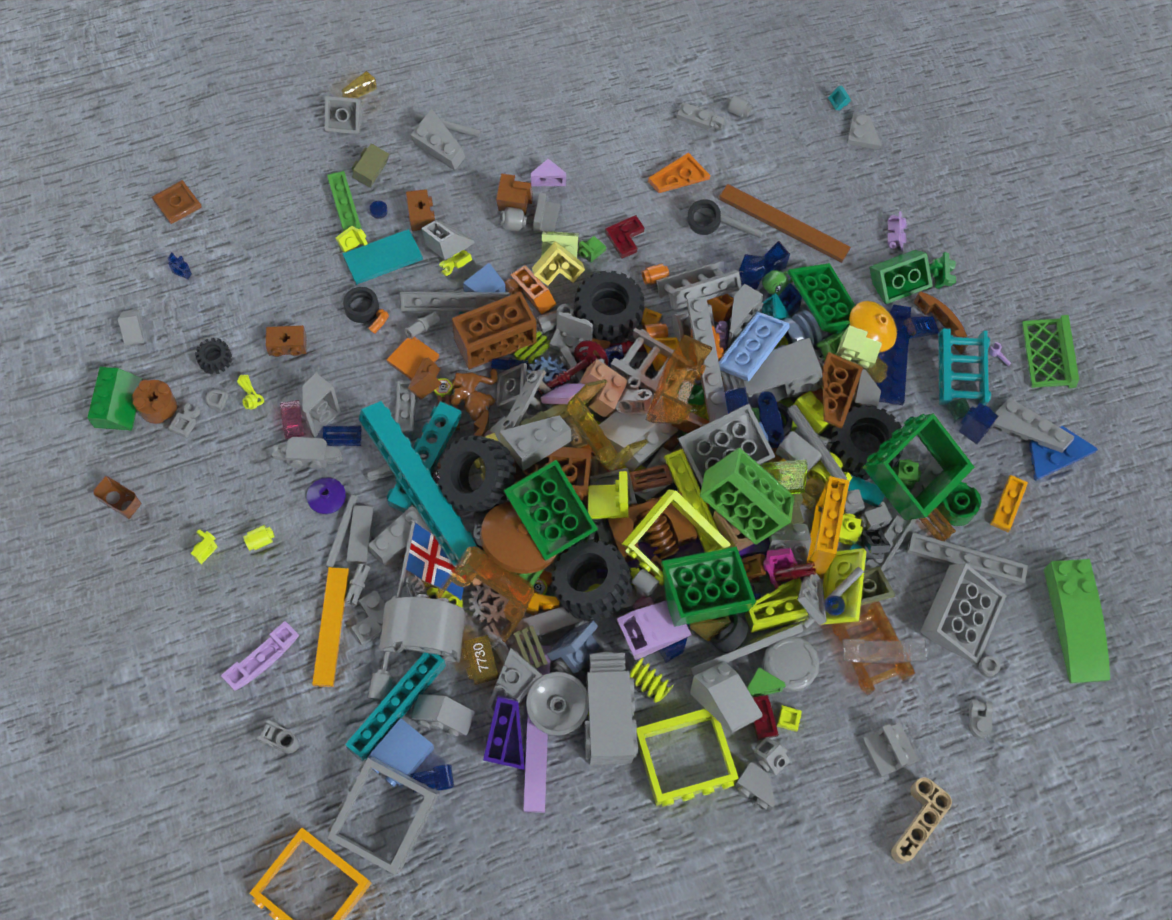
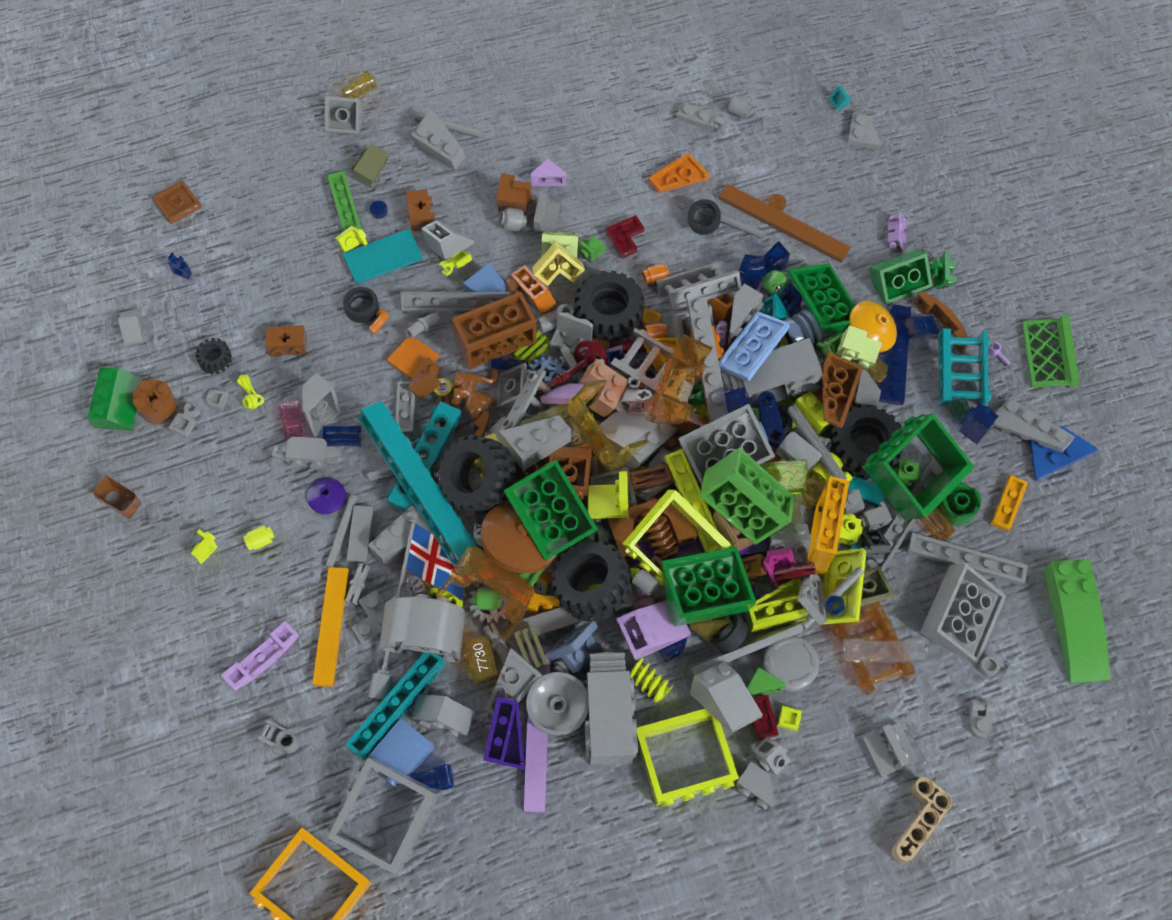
none -> bright green brick [473,589,502,610]
none -> clear orange tile [768,194,786,211]

